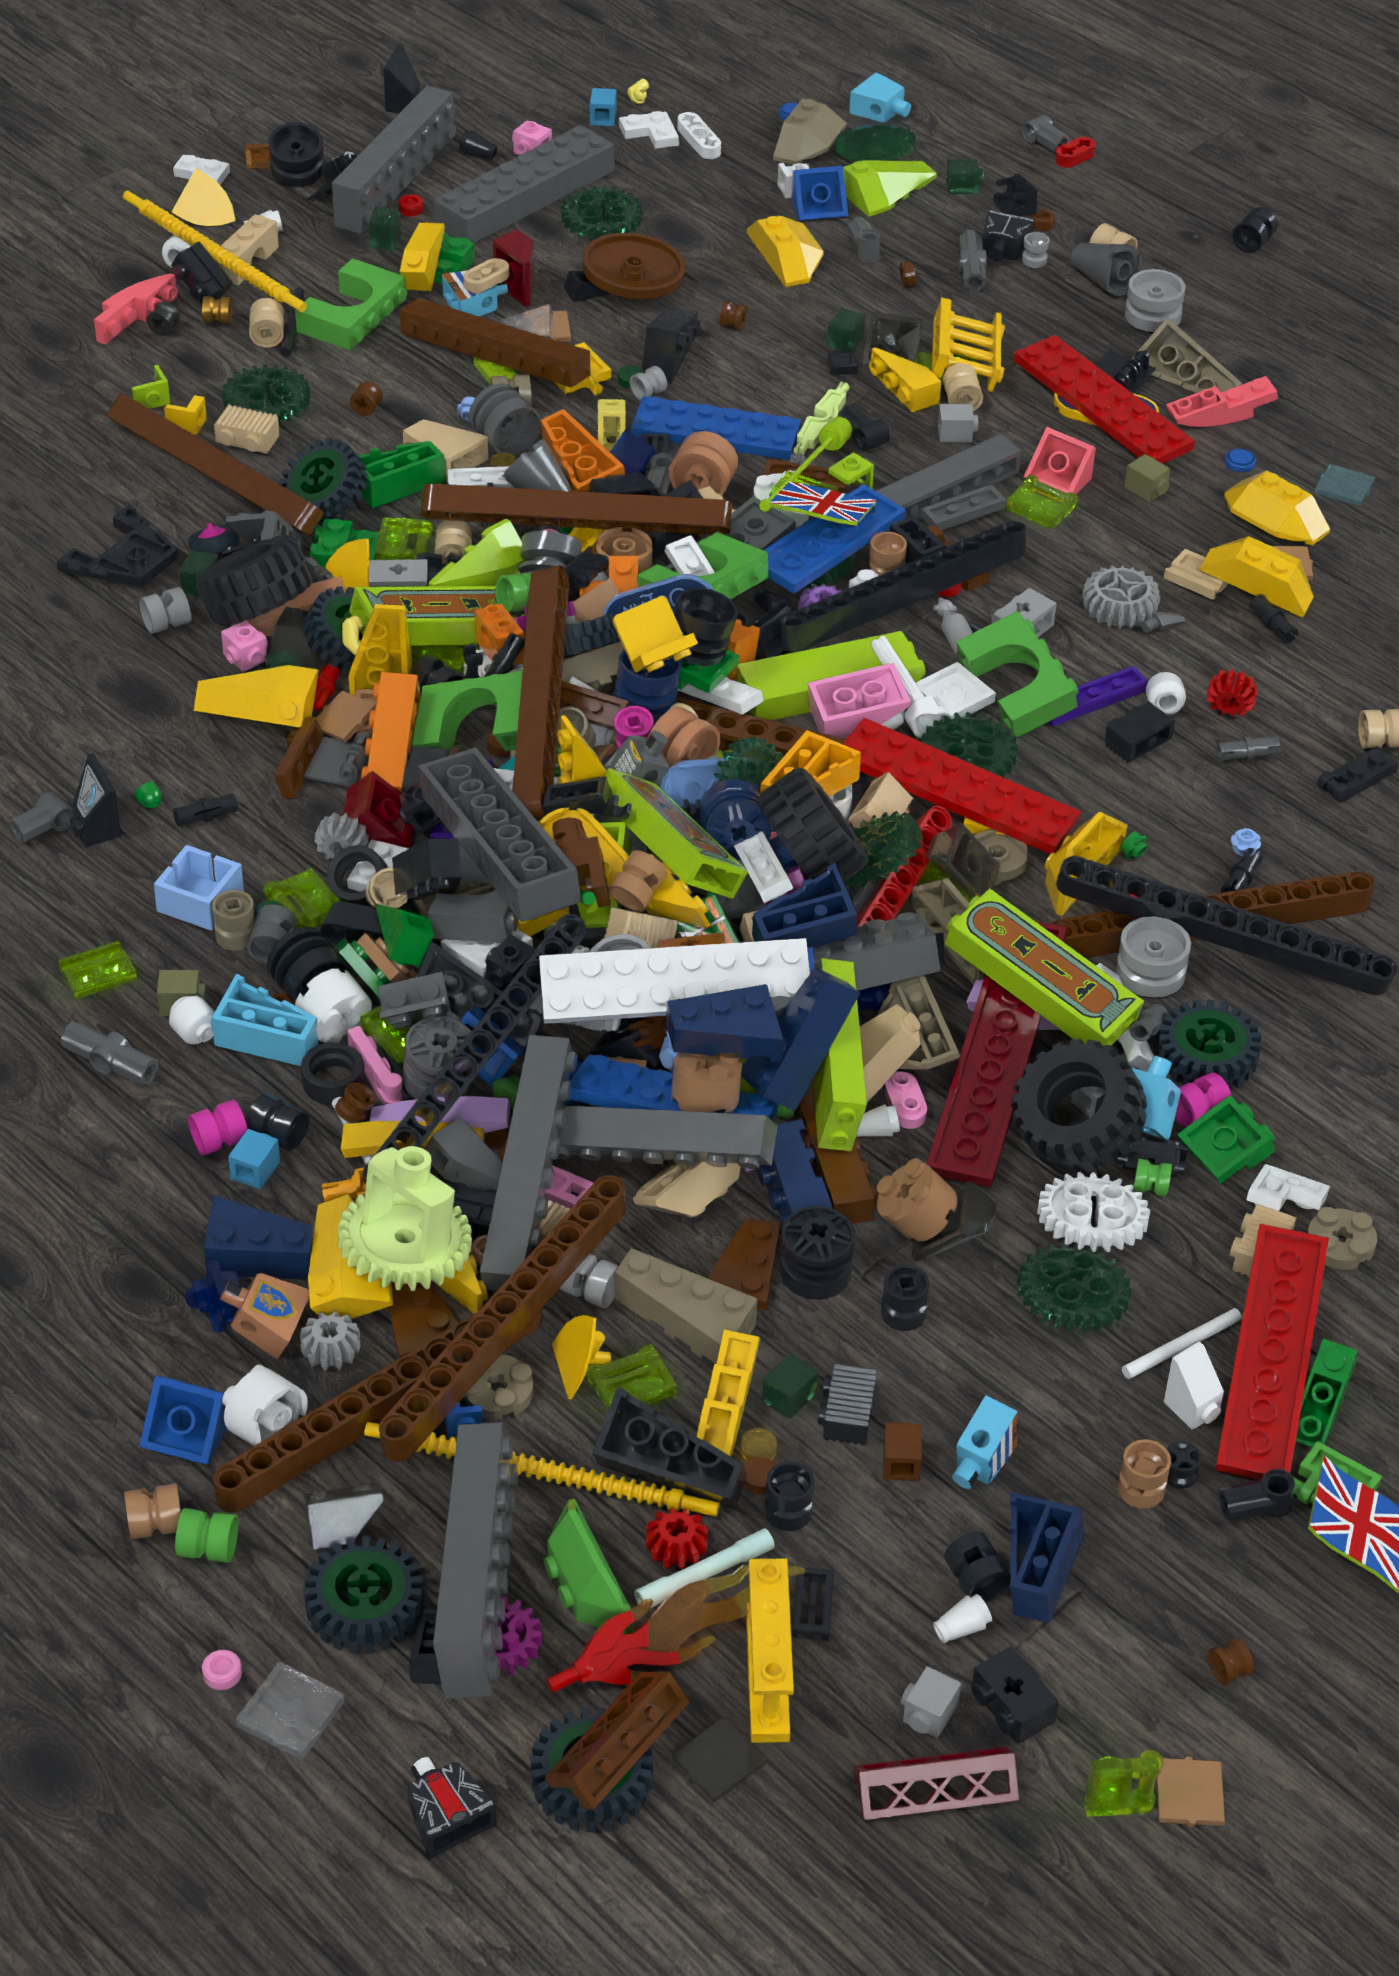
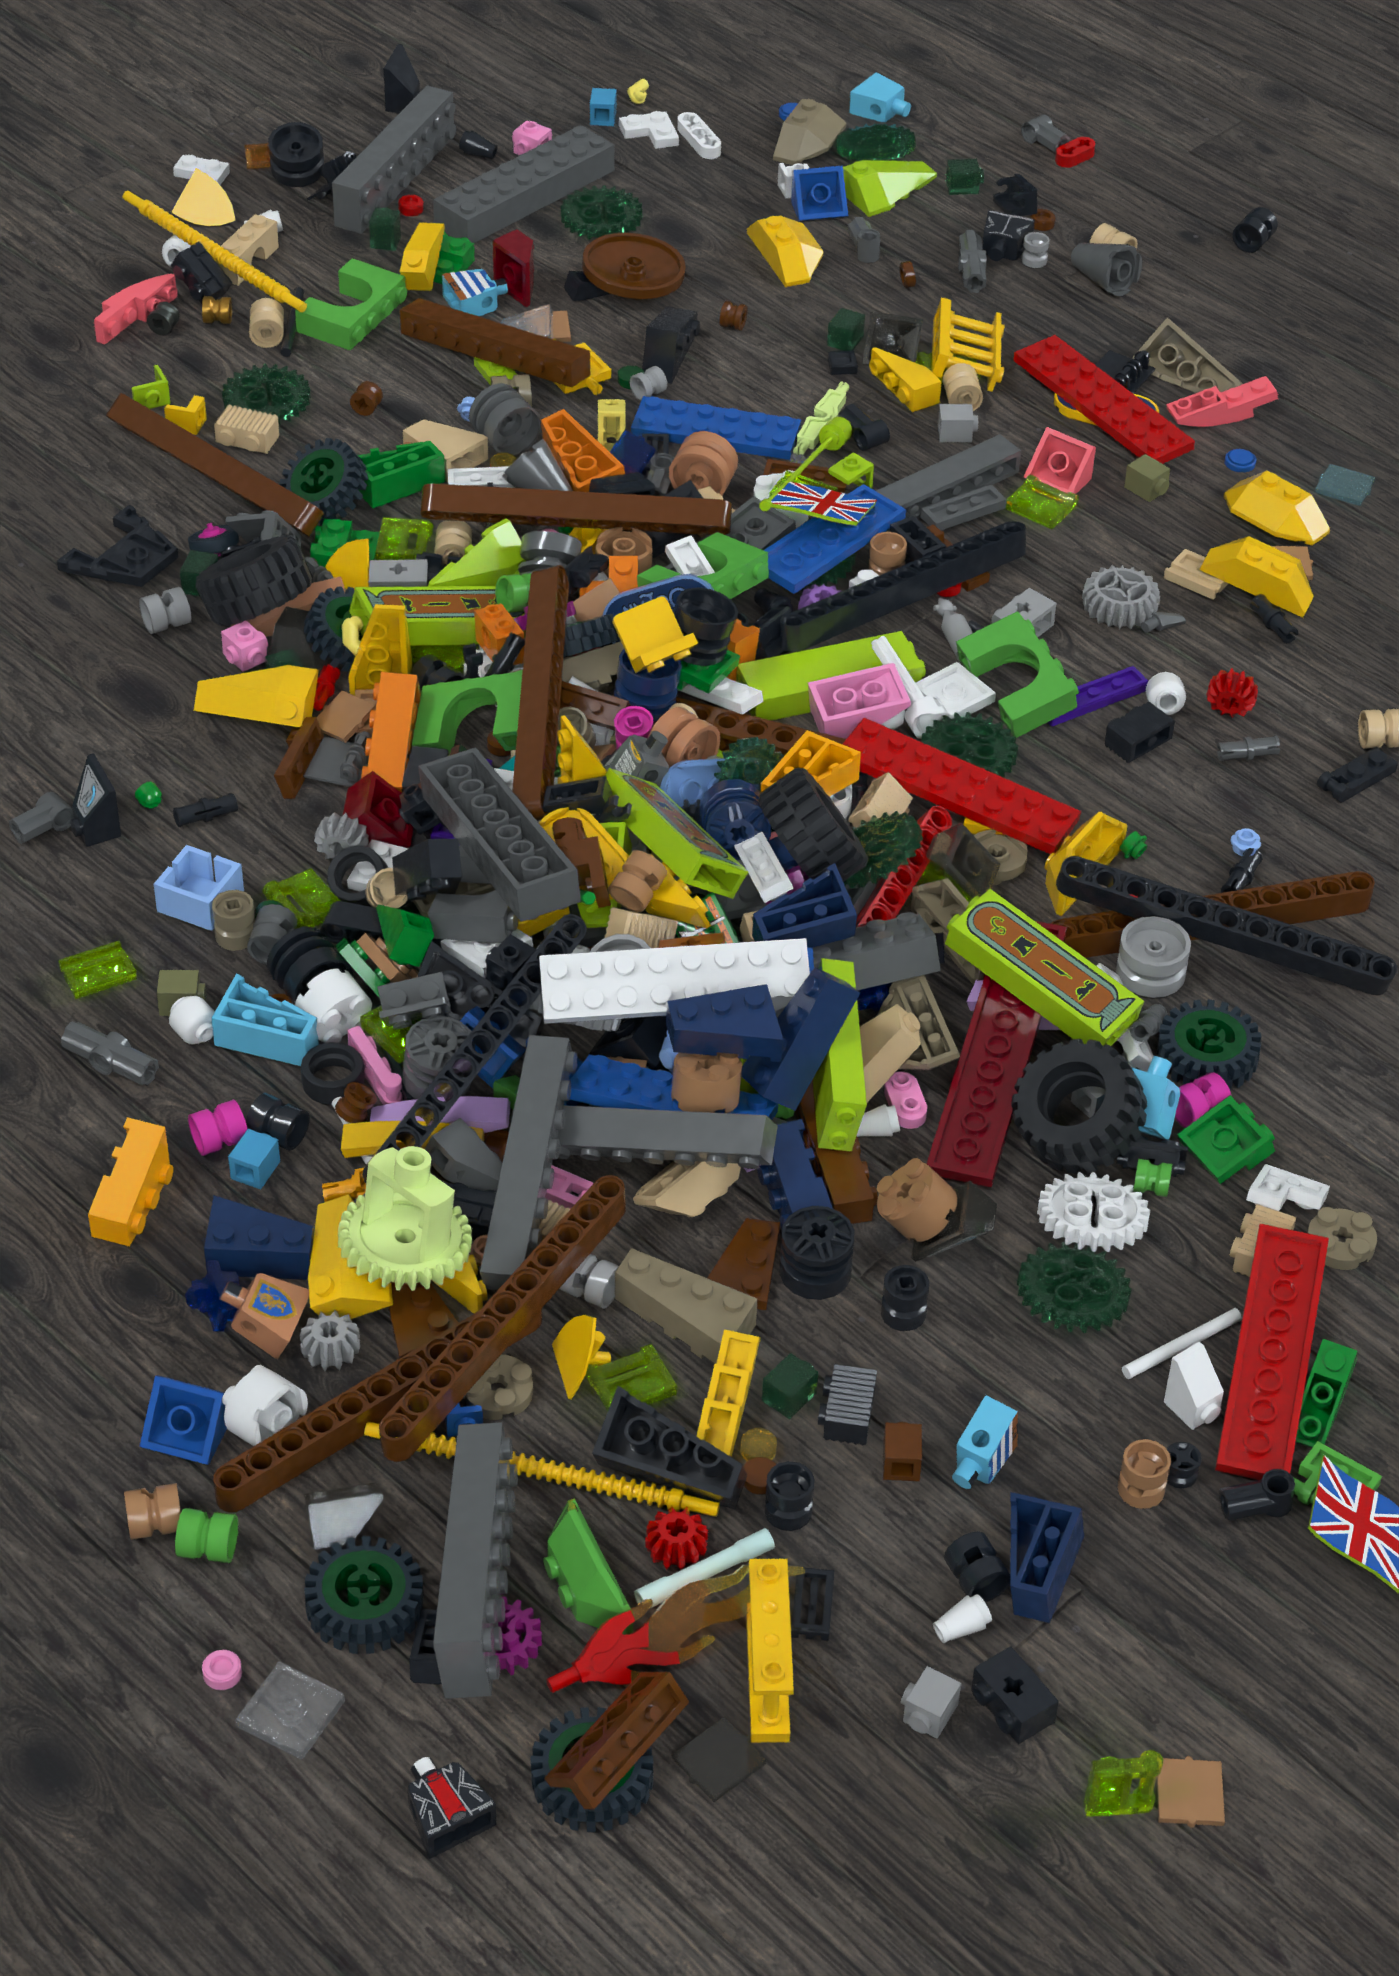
tan plate [463,258,509,294] -> none
reddish brown plate [629,1016,667,1049] -> none
fence [853,1746,1019,1820] -> none
light grey wheel [1125,269,1186,332] -> none
reddish brown wheel [1207,1638,1254,1685] -> none
none -> light orange wedge [88,1117,173,1247]

